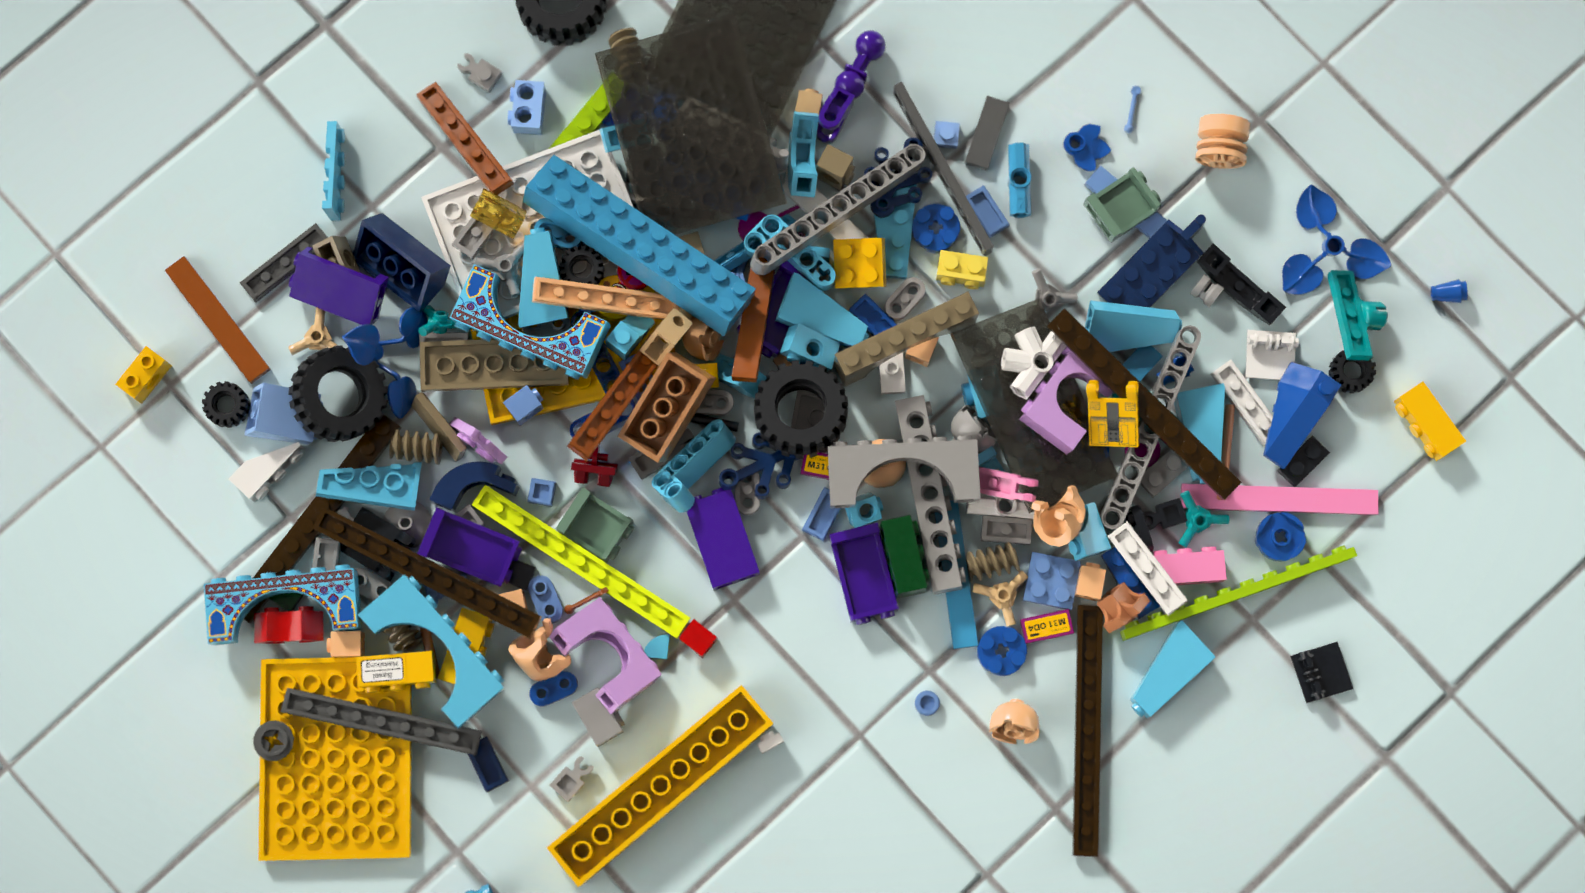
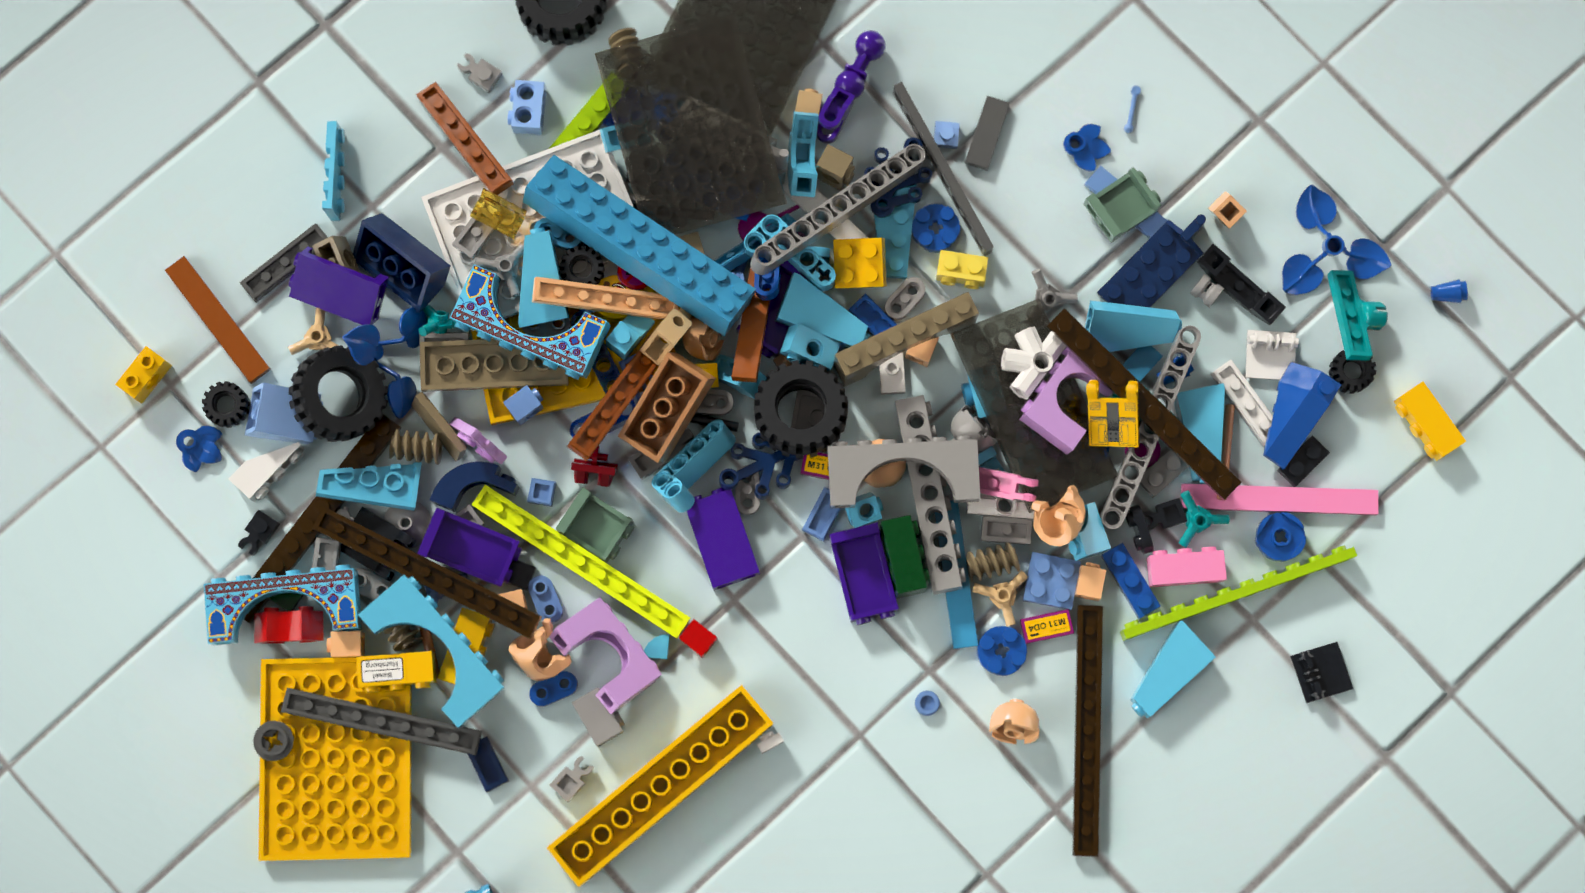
dark orange hinge [564,587,609,614] -> none
medium blue tile [966,185,1010,239] -> none
dark azure piece [1008,143,1031,218] -> none
nougat brick [1097,582,1150,633] -> none
white tile [1108,521,1188,616] -> none
light nougat wheel [1195,114,1250,169] -> none
none -> blue plate [176,426,222,472]
none -> black plate [238,509,280,556]
none -> blue plate [754,257,780,301]
none -> light nougat brick [1208,191,1247,229]

